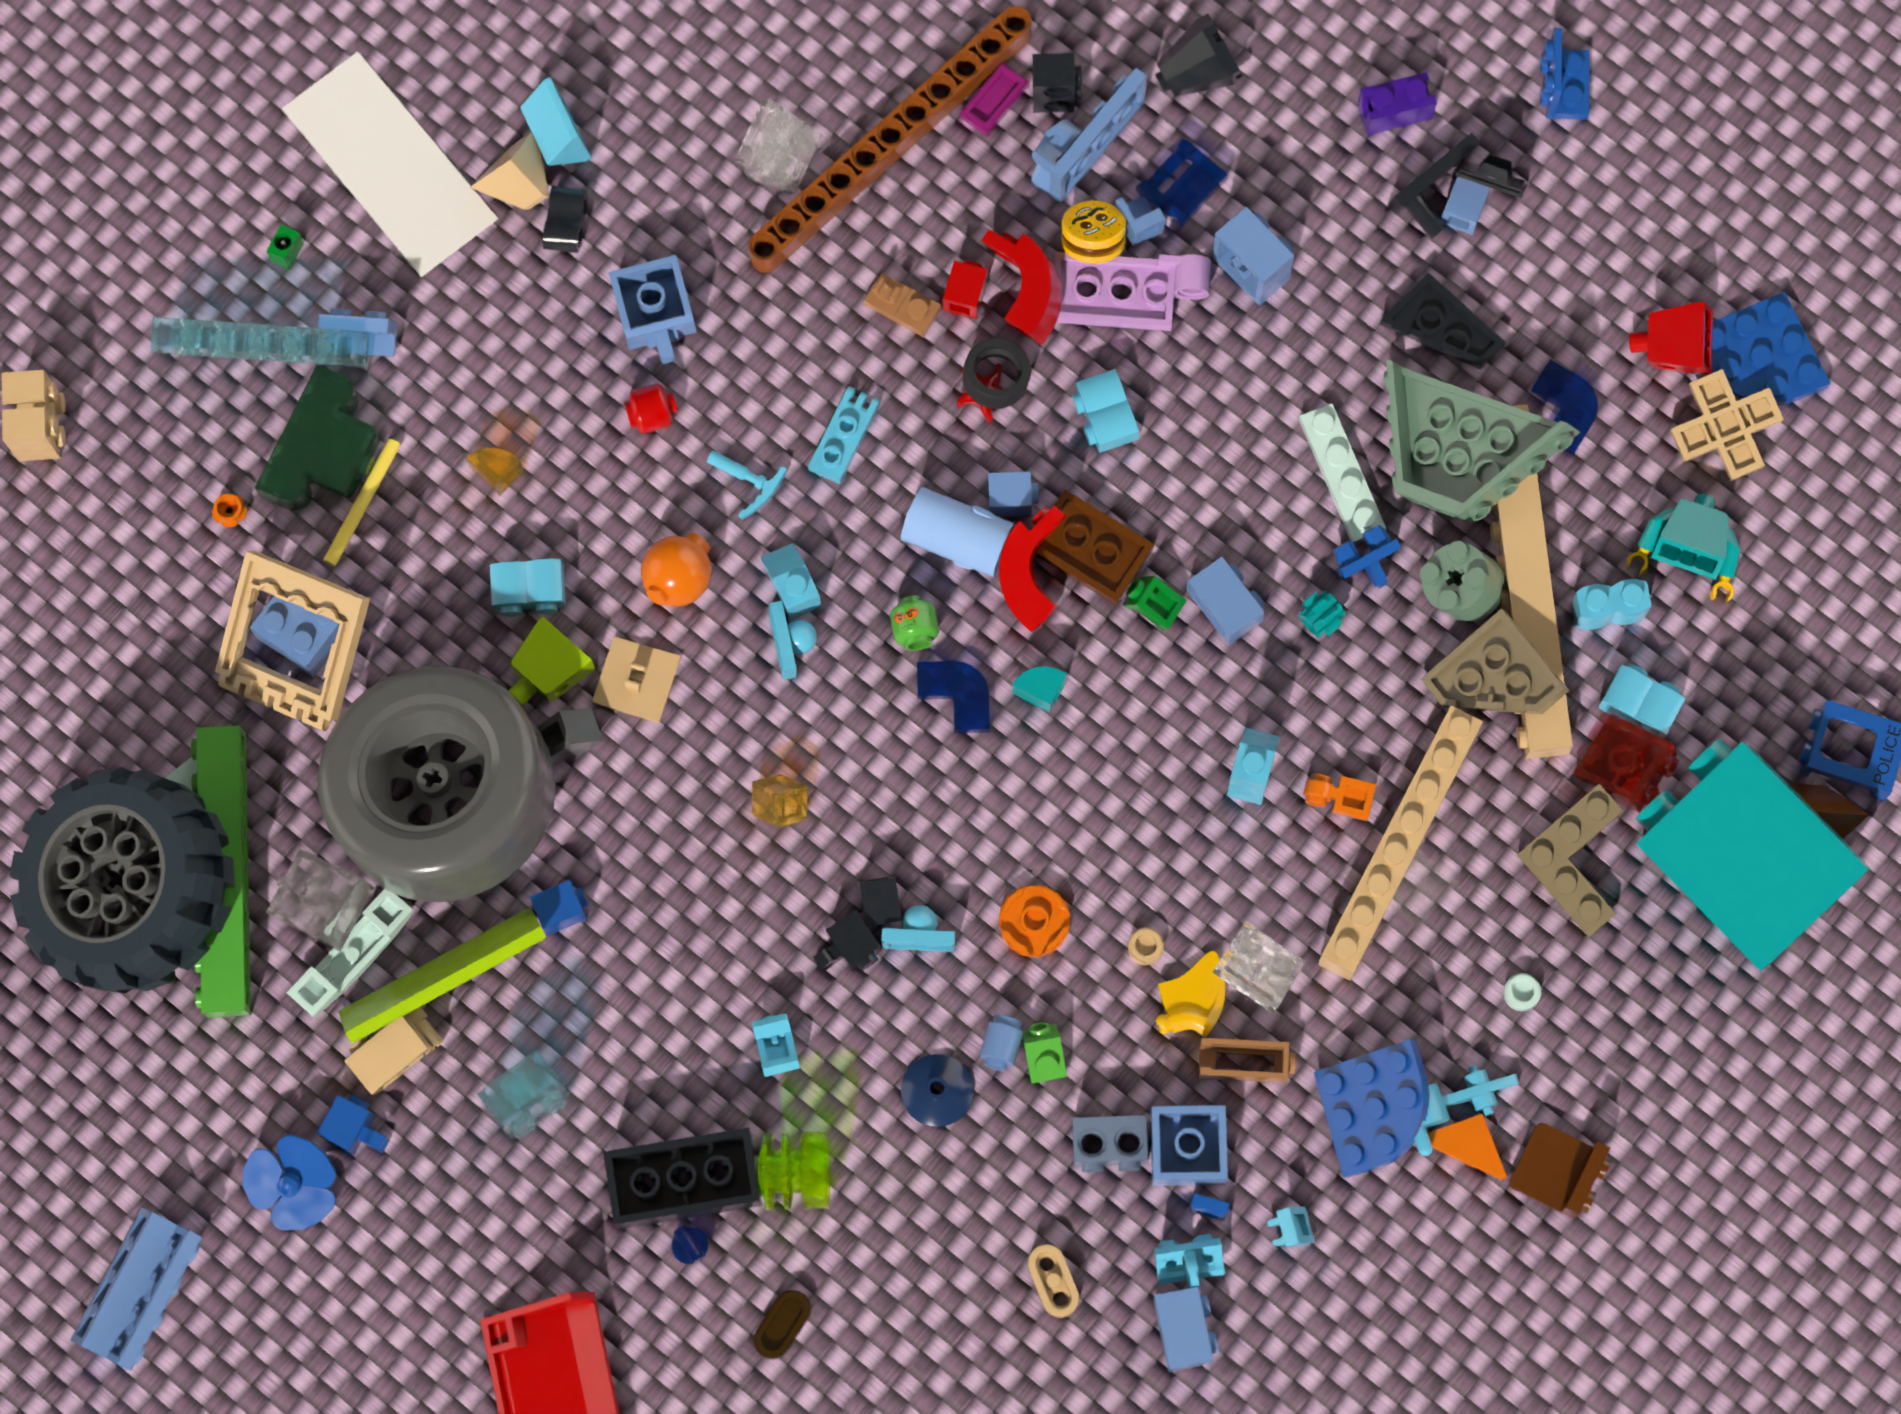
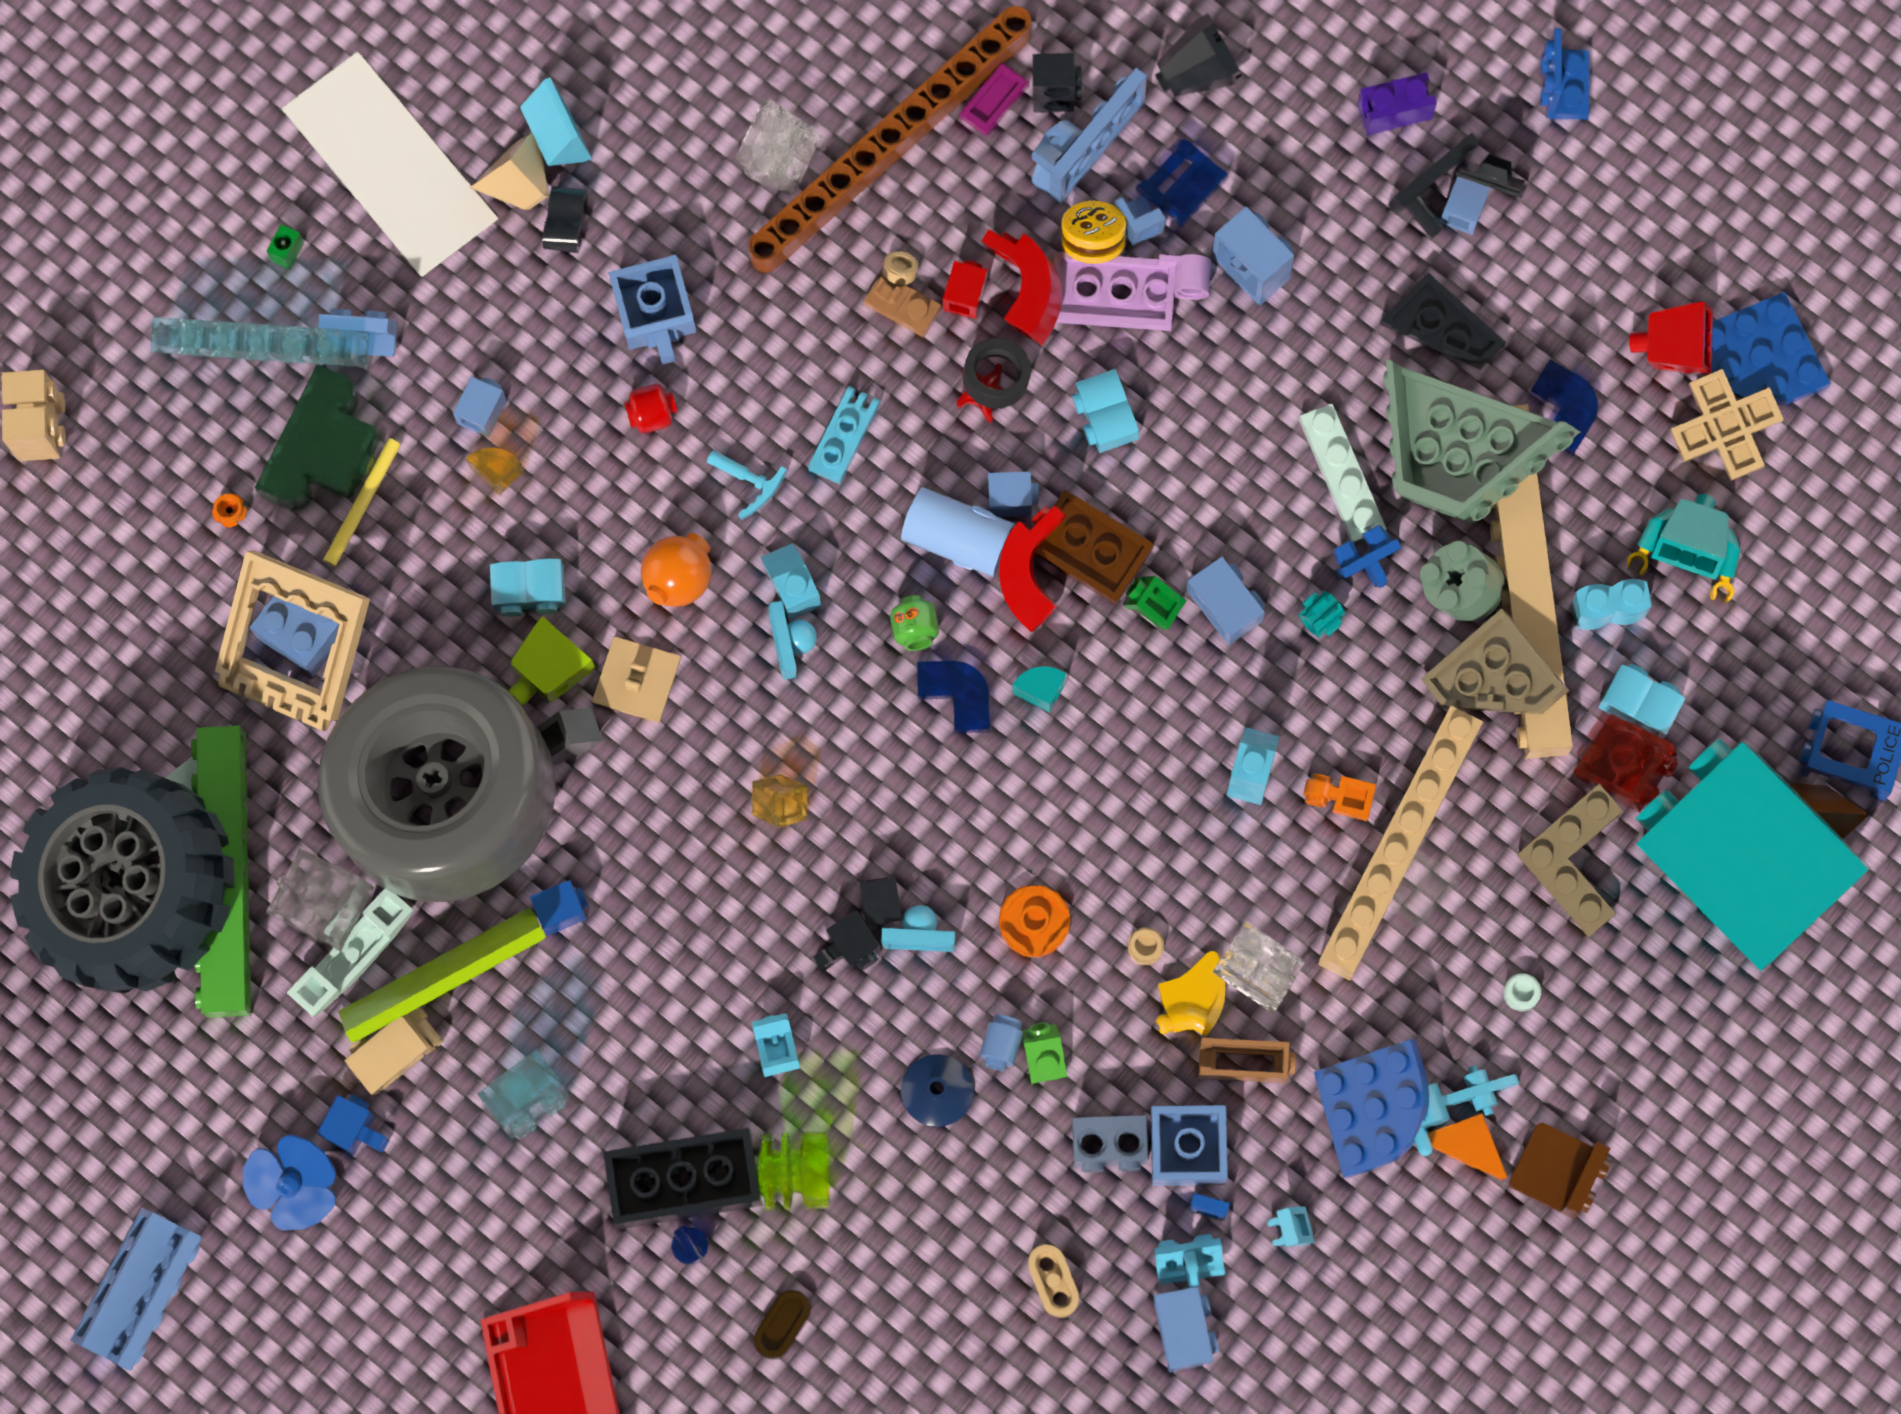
none -> medium blue brick [453,377,507,438]
none -> tan tile [882,251,919,285]

